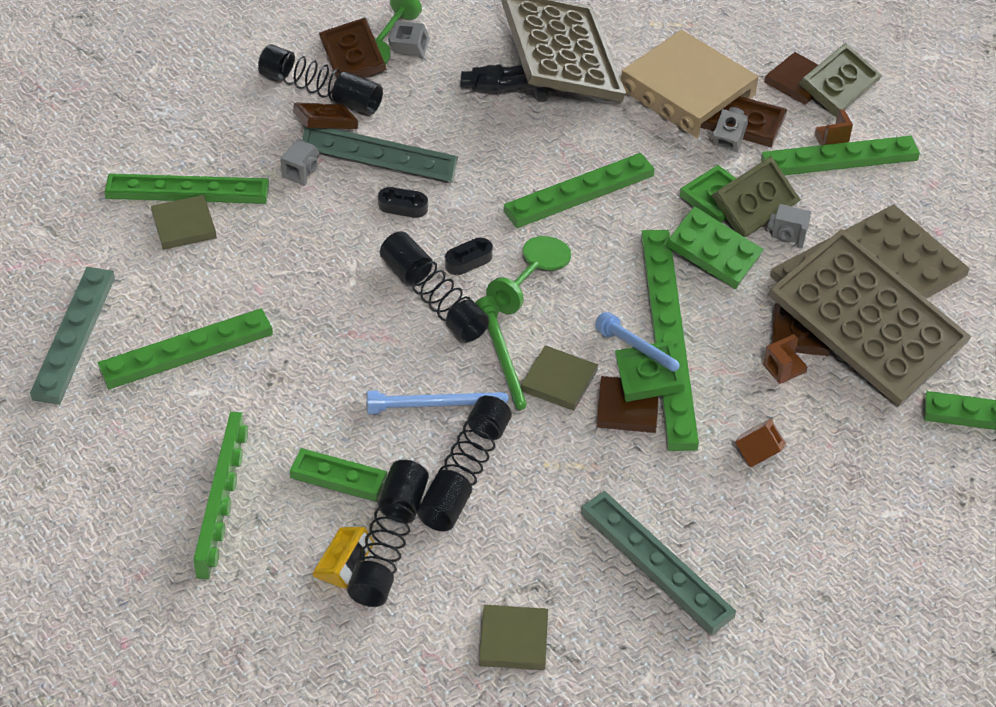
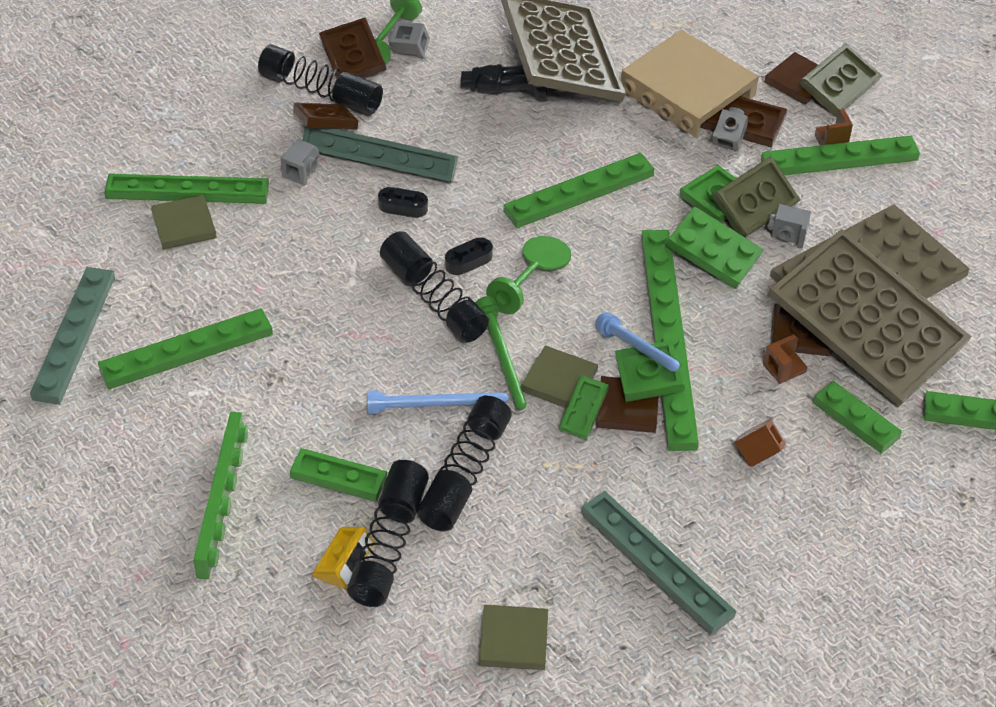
none -> bright green plate [558,375,609,441]
none -> bright green plate [813,381,902,454]

